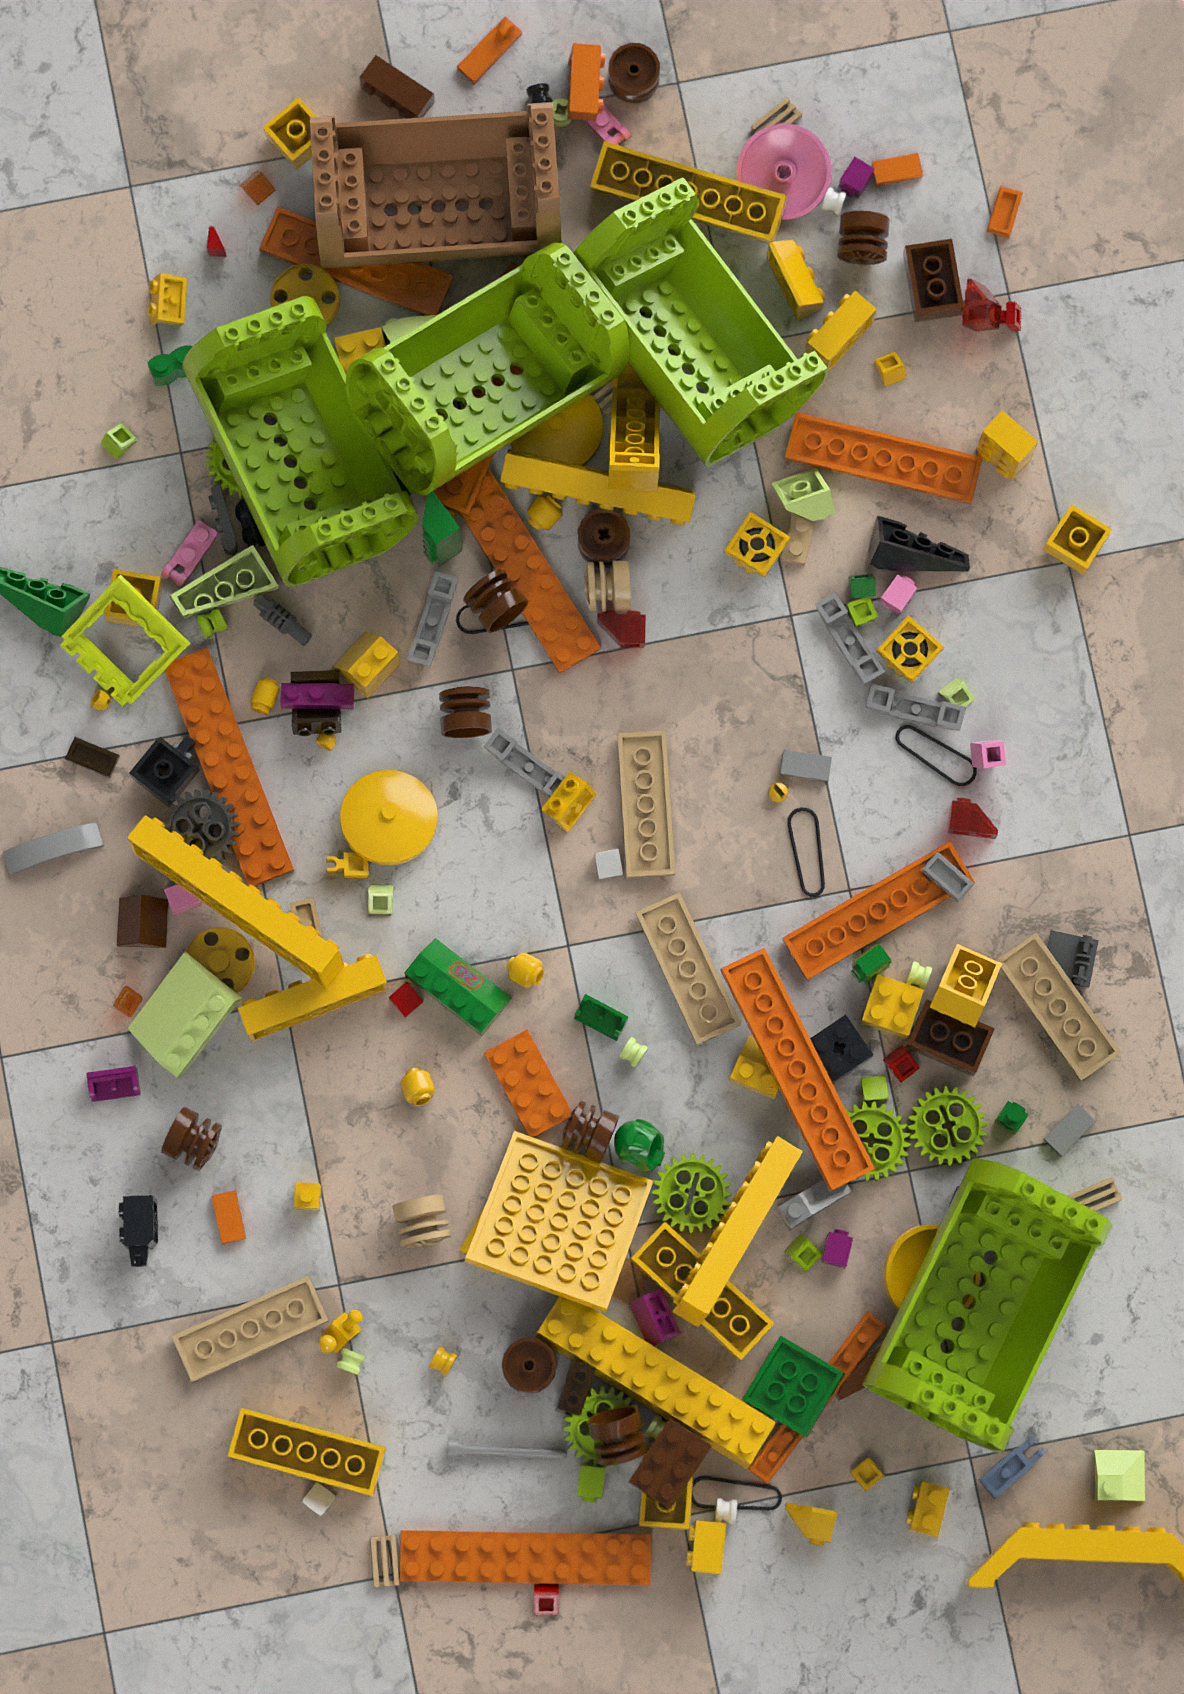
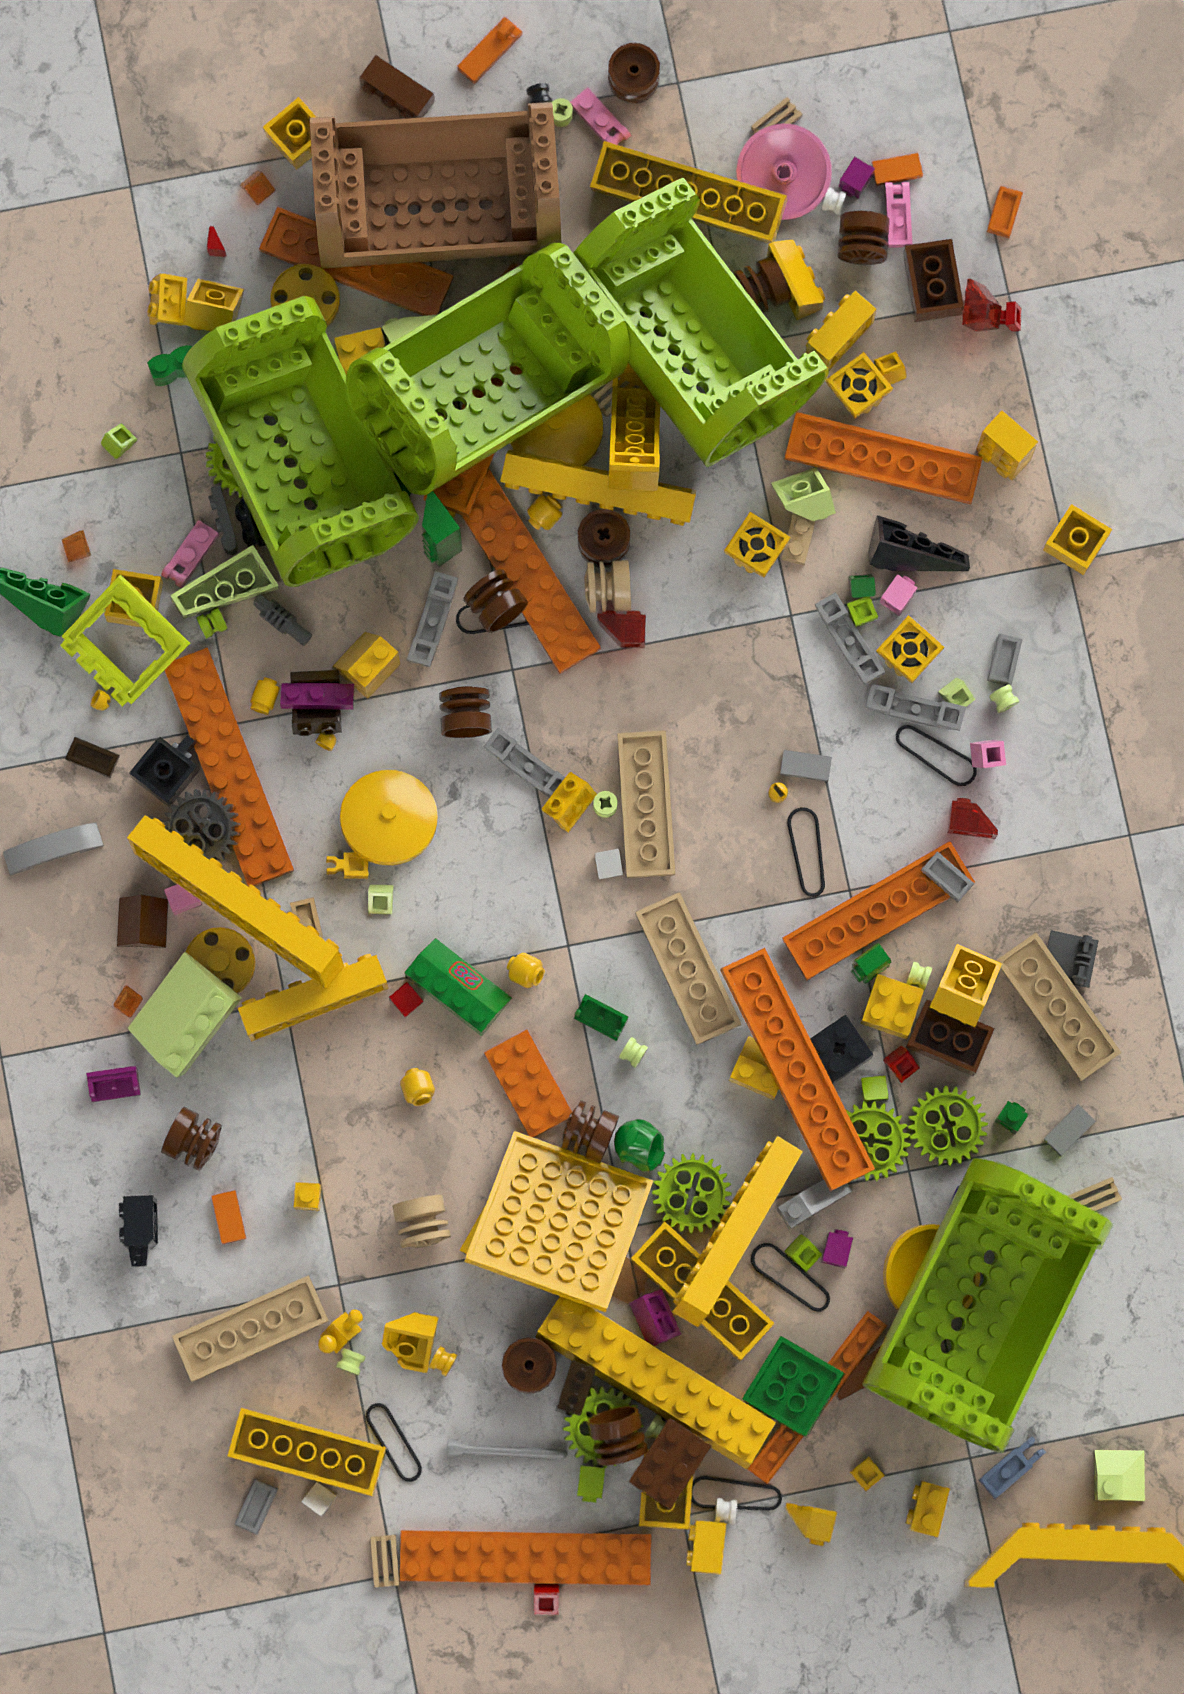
orange wedge [567,43,605,121] -> none
none -> clear orange slope [62,530,92,562]
none -> yellow slope [184,279,244,331]
none -> light grey tile [234,1479,278,1535]
none -> black piece [366,1403,422,1482]
none -> yellow slope [382,1312,439,1373]
none -> yellowish green wheel [593,791,618,818]
none -> reddish brown wheel [733,255,791,313]
none -> black piece [751,1243,830,1312]
none -> yellow piece [826,352,893,418]
none -> bright pink plate [885,182,912,248]
none -> light grey tile [987,634,1023,686]
none -> yellowish green wheel [989,685,1019,713]

